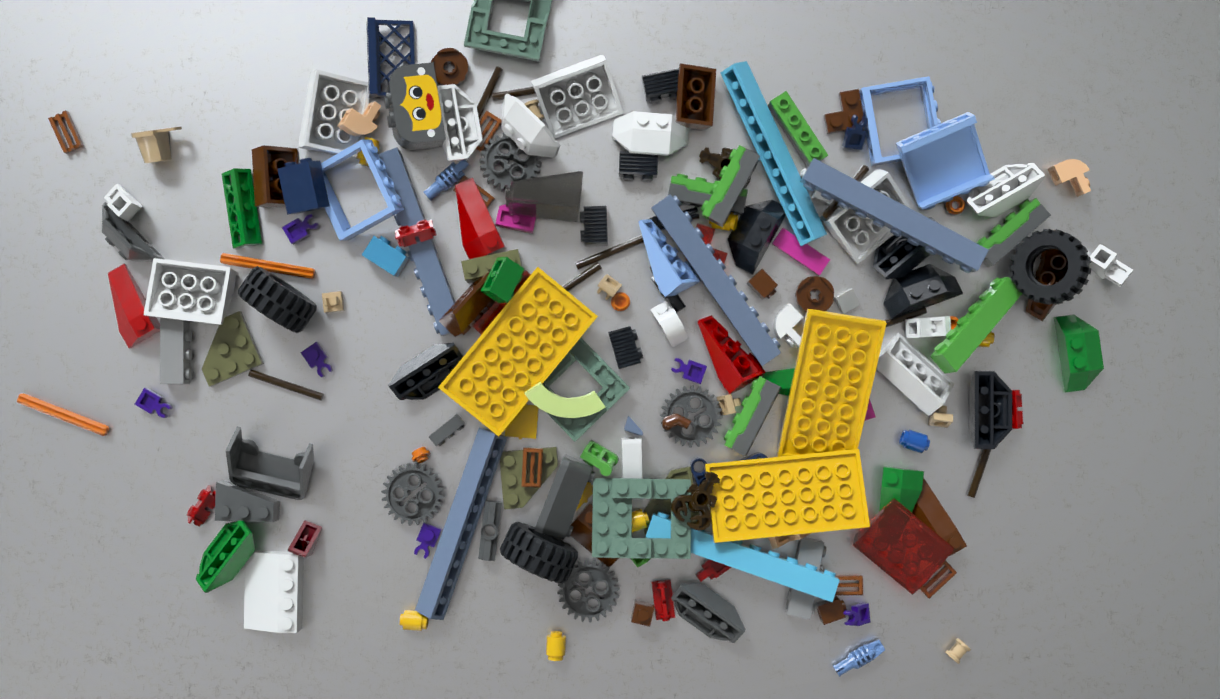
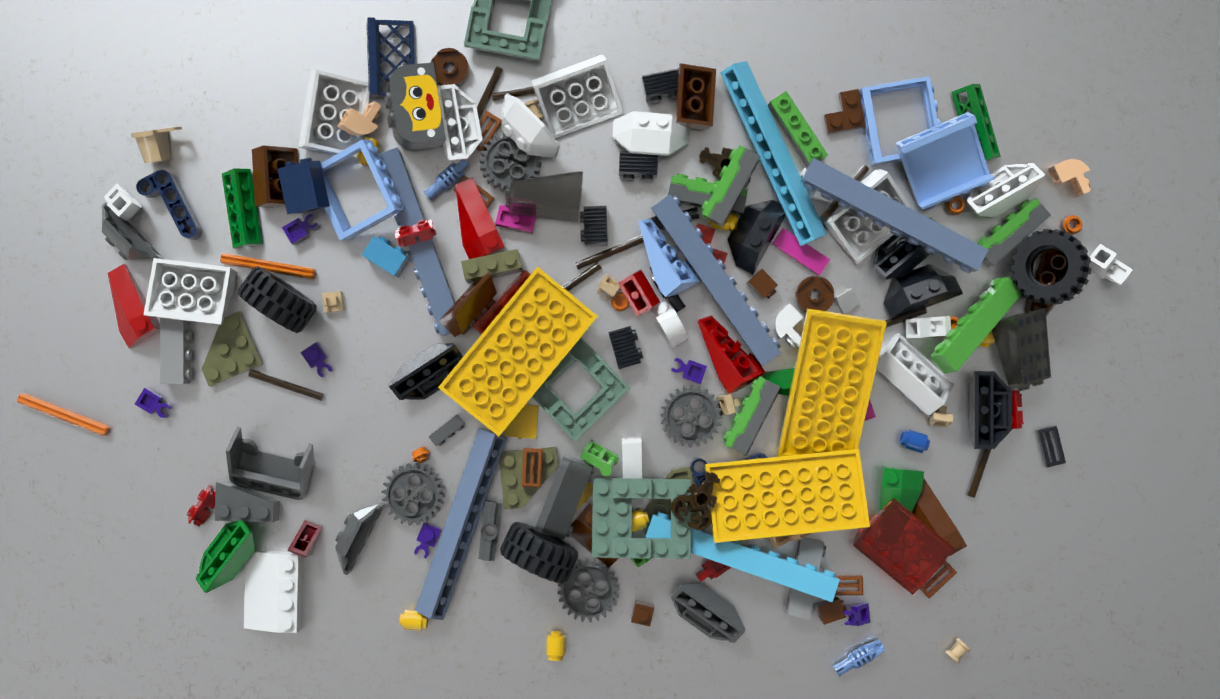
dark orange tile [48,110,84,154] -> none
green brick [481,257,525,303] -> none
yellowish green tile [524,382,605,418] -> none
sand blue slope [624,416,643,436] -> none
red hinge [652,579,675,621] -> none
reddish brown arm [662,413,691,430] -> none
dark blue plate [842,115,868,150] -> none
green wedge [1054,314,1104,392] -> none
none -> dark blue beam [136,169,203,240]
none -> dark grey wedge [335,502,385,575]
none -> red brick [618,270,660,316]
none -> green fence [952,84,1001,160]
none -> clear smoke slope [992,308,1051,391]
none -> black tile [1036,426,1066,468]
none -> orange plate [1062,215,1083,235]

